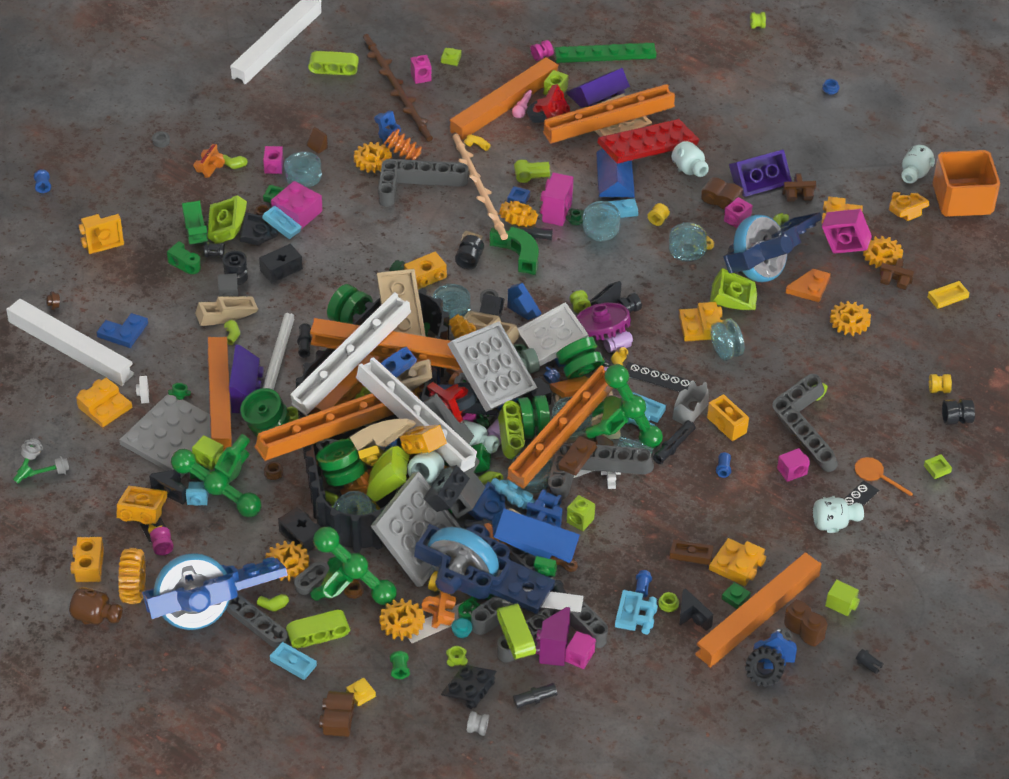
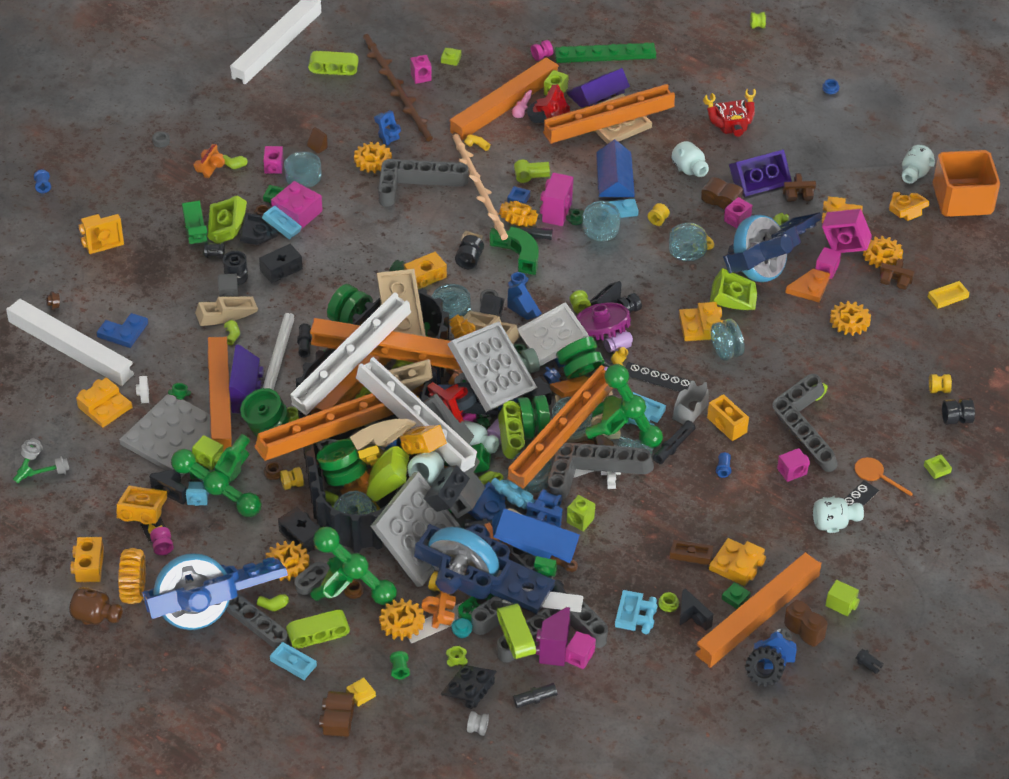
green leg [167,241,201,274] -> none
blue leg [381,347,417,378] -> none
orange piece [383,129,422,160] -> none
reddish brown plate [558,436,597,476] -> none
red plate [597,119,699,164] -> none
blue pin [635,570,652,598] -> none
none -> yellow wheel [280,467,304,490]
none -> blue plate [508,272,528,287]
none -> red torso [703,89,756,137]
none -> dark pink brick [815,247,841,279]

